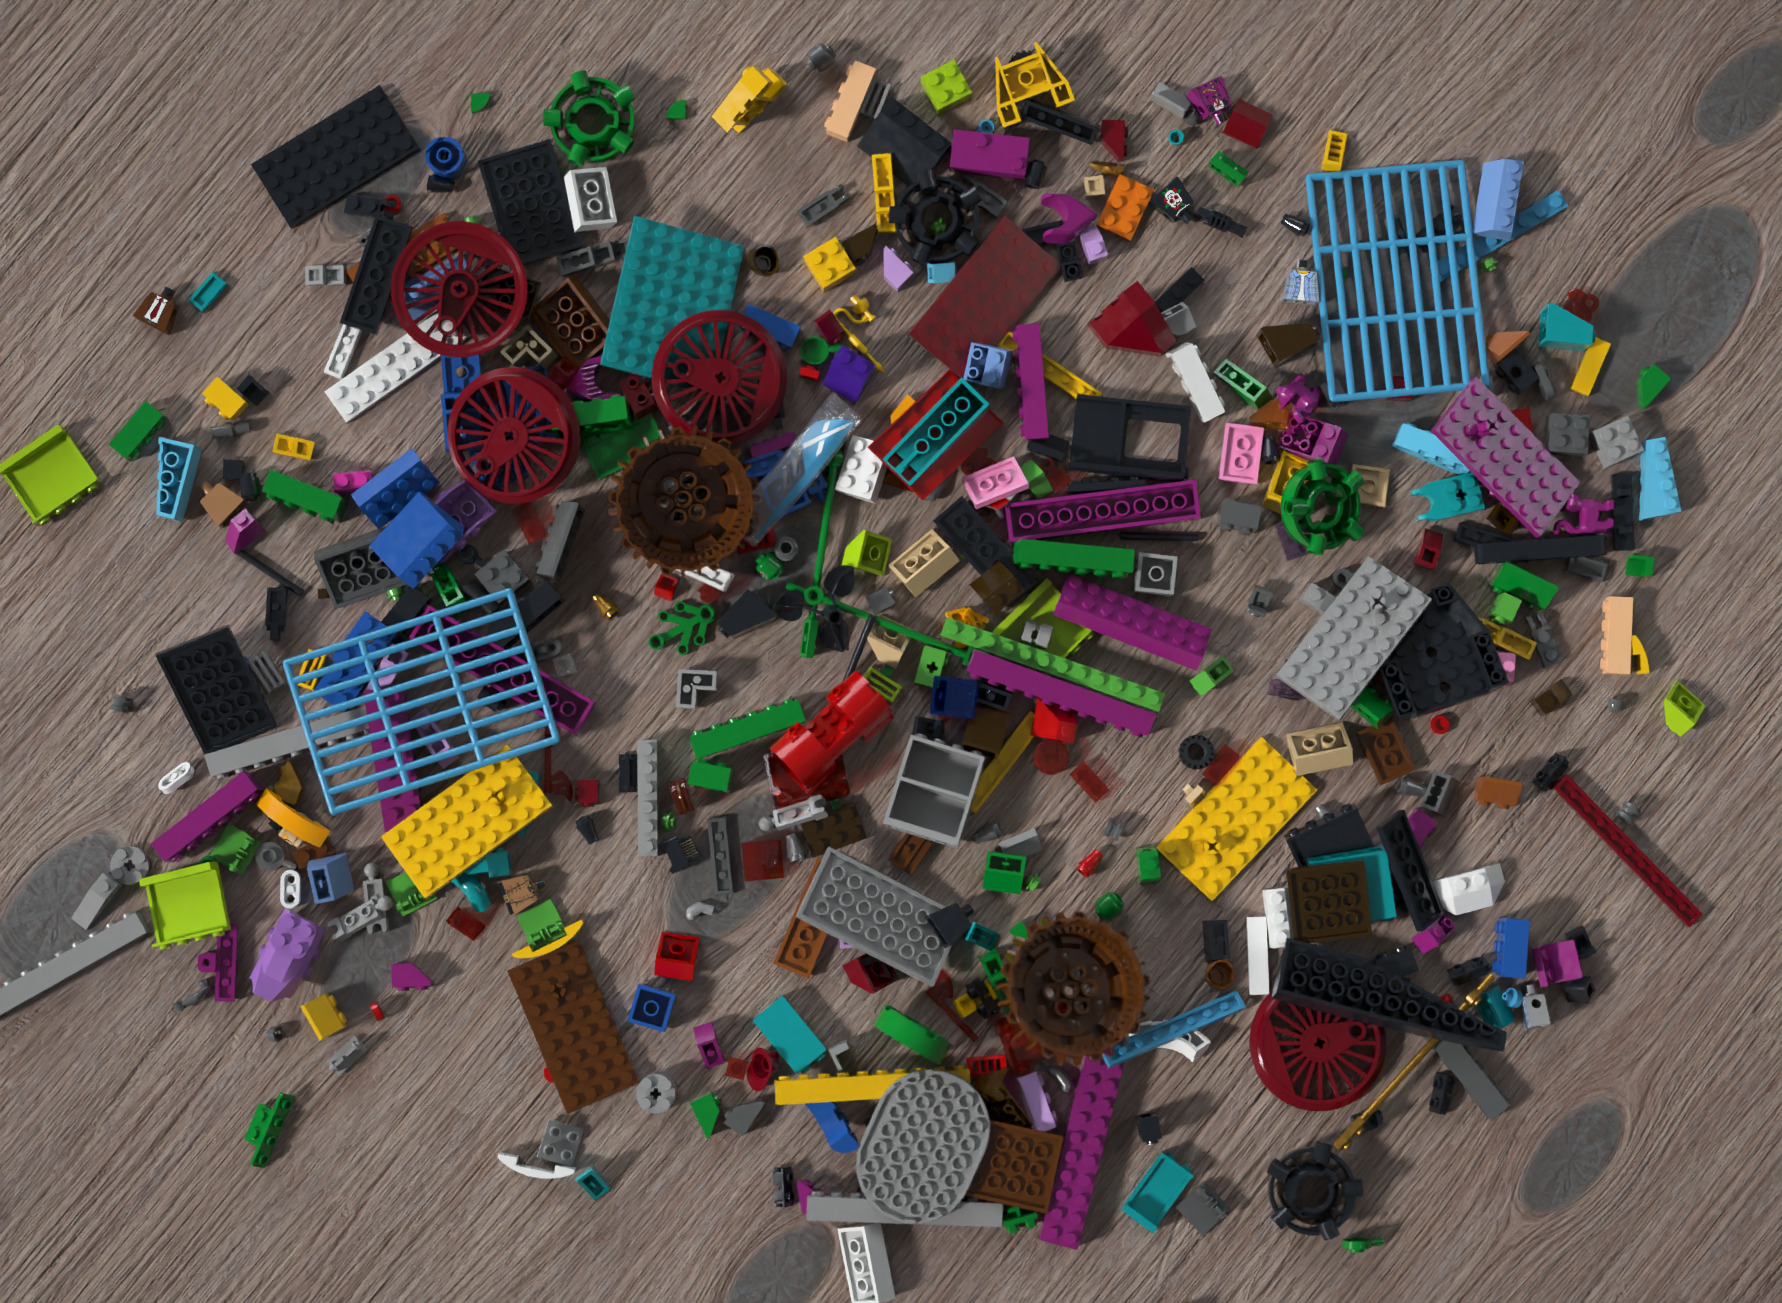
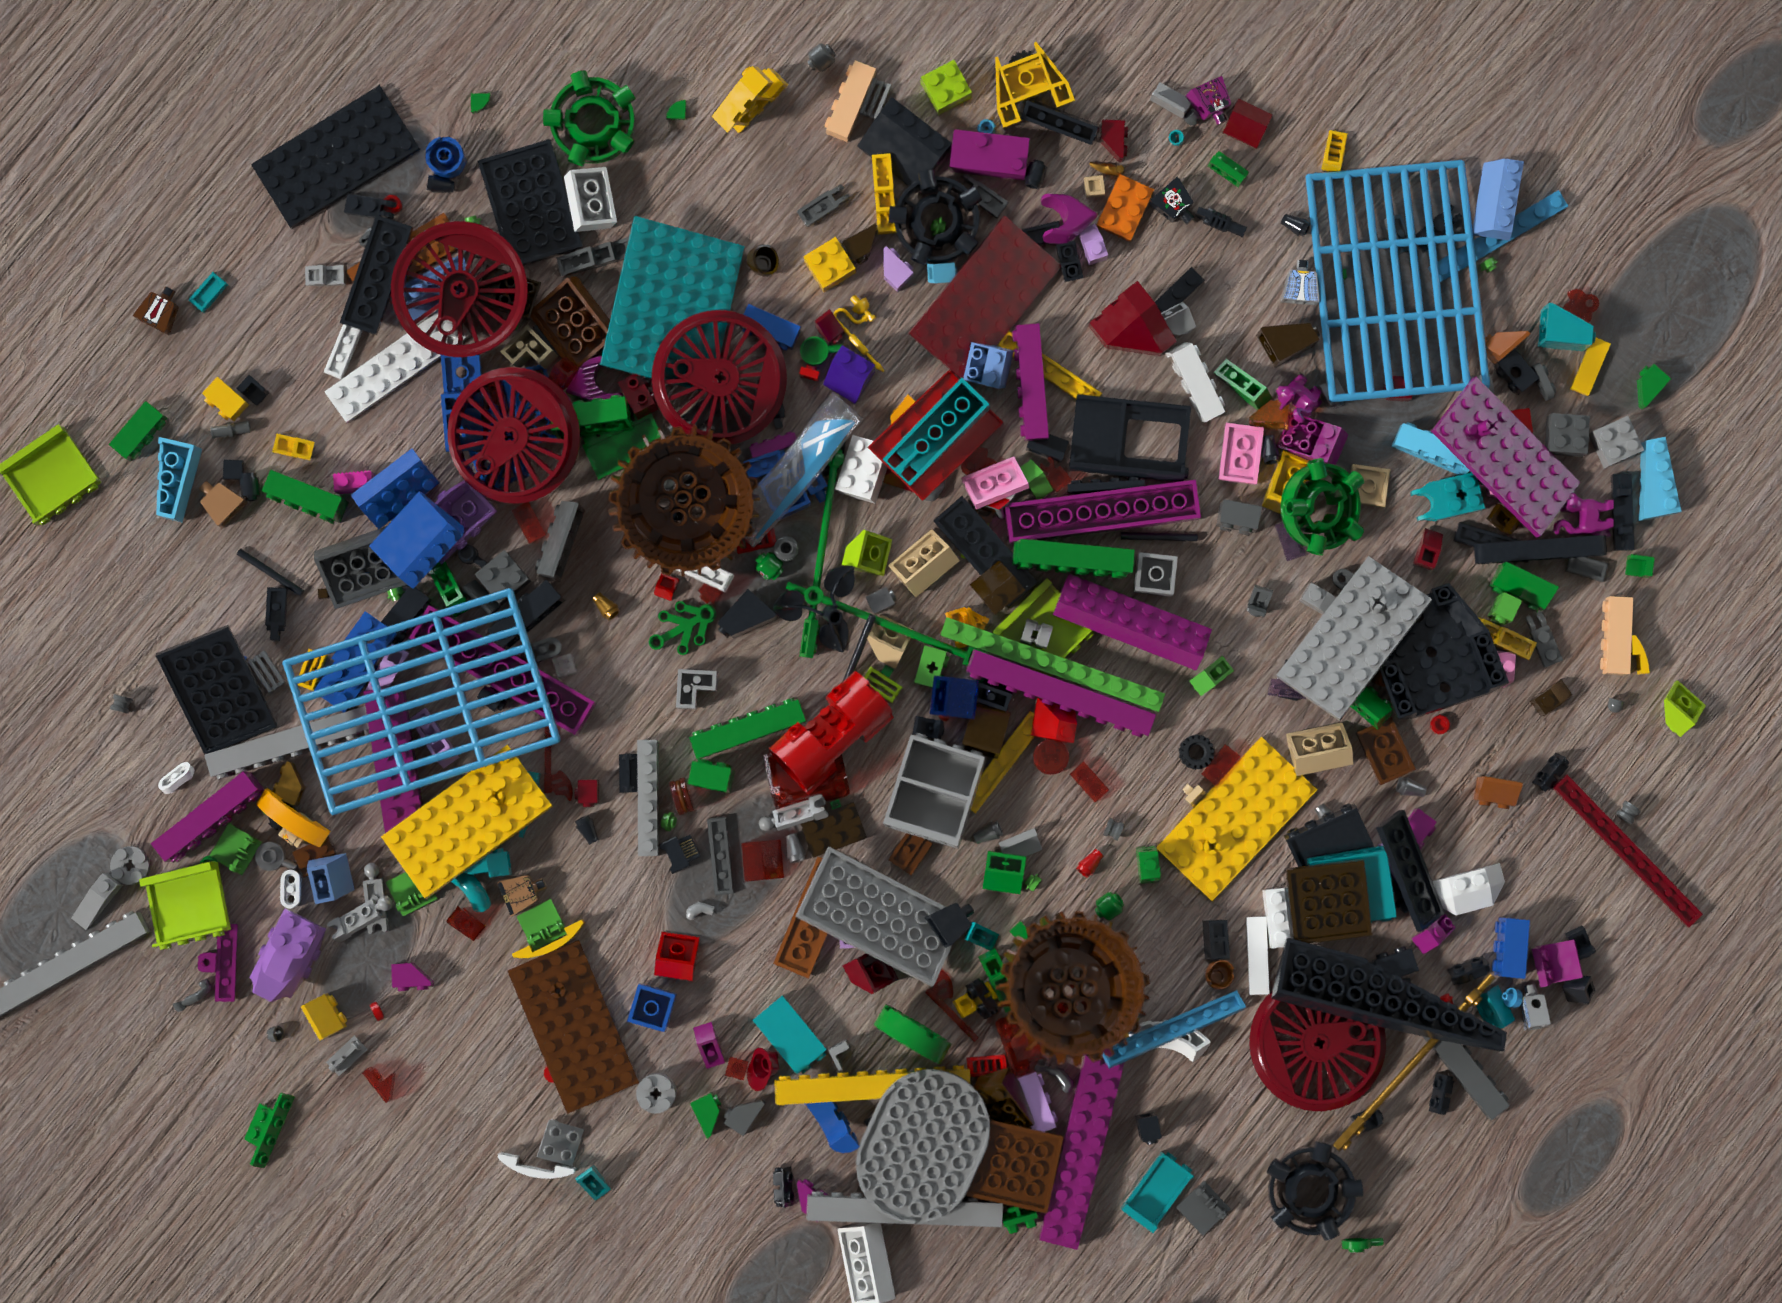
magenta slope [225,508,265,555] -> none
dark grey brick [1420,770,1459,817] -> none
none -> clear red slope [362,1067,396,1103]

